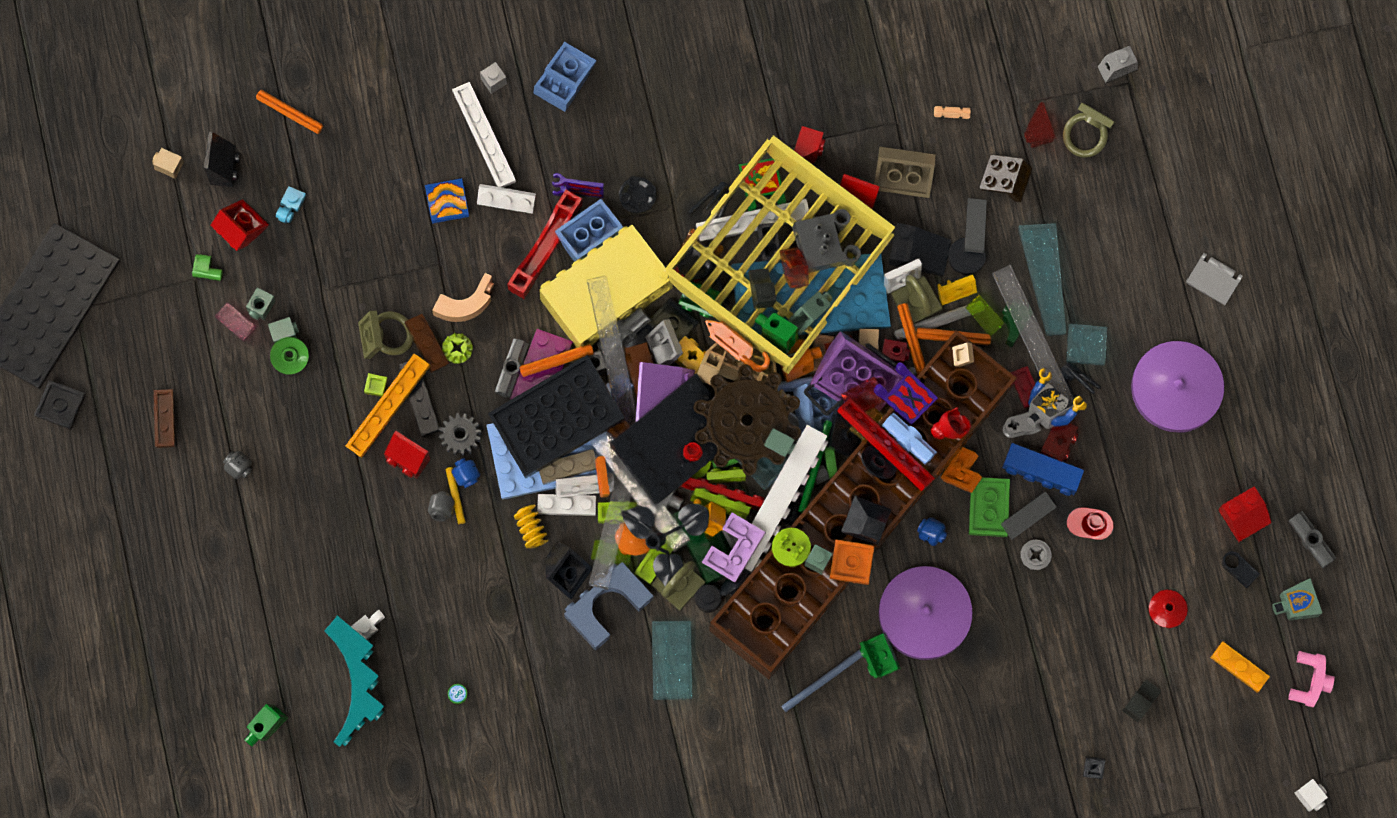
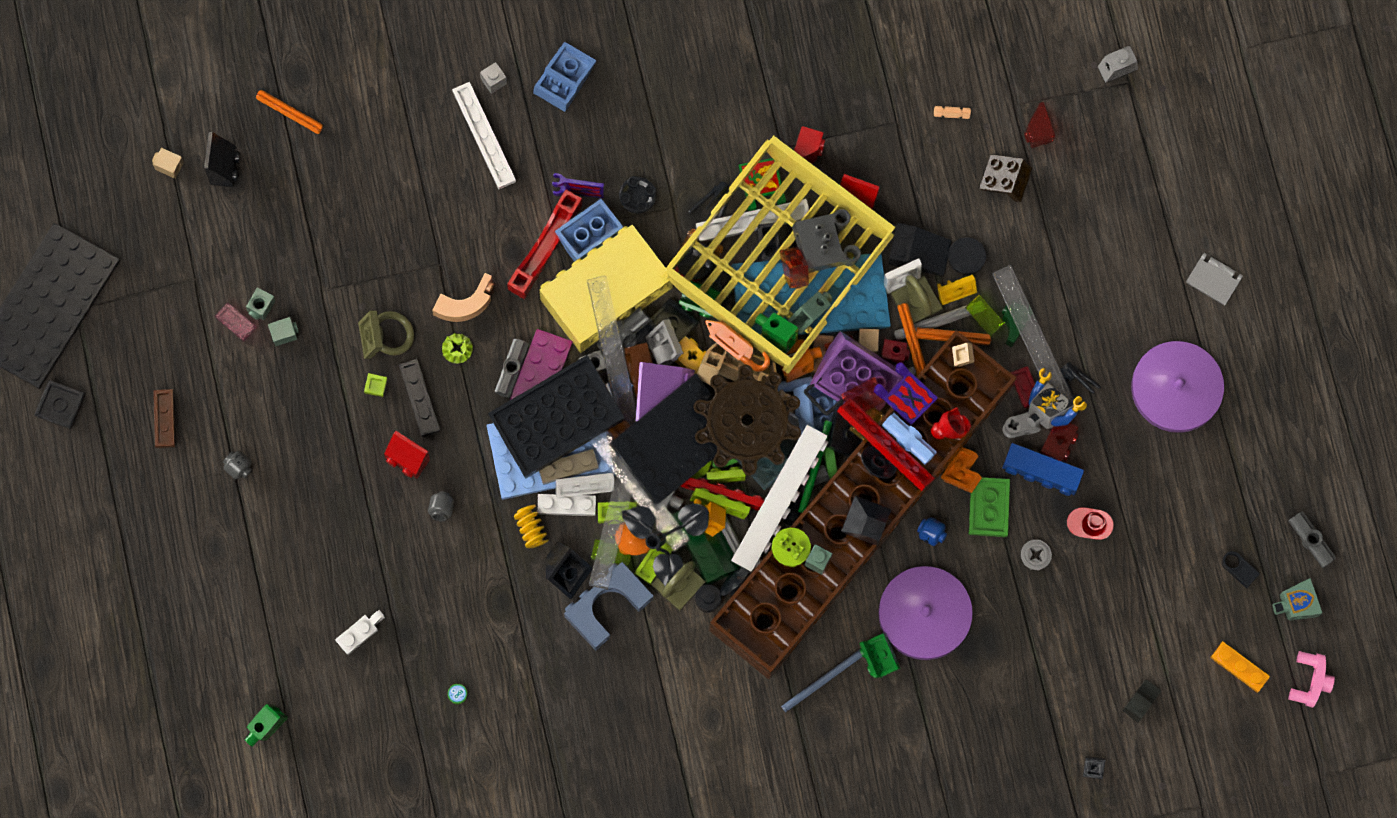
bright green piece [192,254,223,281] -> none
red slope [210,199,269,251] -> none
bright green dish [270,337,309,374] -> none
medium azure plate [276,186,306,223] -> none
teal arch [324,616,384,747] -> none
light orange plate [345,354,430,458] -> none
reddish brown plate [404,314,449,373] -> none
slope [425,178,469,223] -> none
dark grey gear [439,413,481,456] -> none
yellow bar [445,467,466,524] -> none
blue head [452,458,480,488] -> none
white plate [477,184,536,214] -> none
orange axle [520,344,594,377] -> none
orange tile [595,456,610,498] -> none
clear light blue plate [652,621,692,700] -> none
red plate [683,442,702,461] -> none
lavender plate [702,513,766,583] -> none
pearl dark grey arch [748,268,777,309] -> none
sand green brick [764,428,795,457] -> none
orange tile [829,540,874,585] -> none
black axle [865,343,897,368] -> none
dark tan slope [874,147,936,198] -> none
dark grey tile [964,198,987,253] -> none
dark grey tile [1001,492,1056,540] -> none
clear light blue wing [1018,223,1066,336] -> none
olive tile [1063,103,1116,158] -> none
clear light blue plate [1066,324,1107,366] -> none
red dish [1149,590,1188,628] -> none
red slope [1218,486,1272,542] -> none
white brick [1295,779,1328,811] -> none

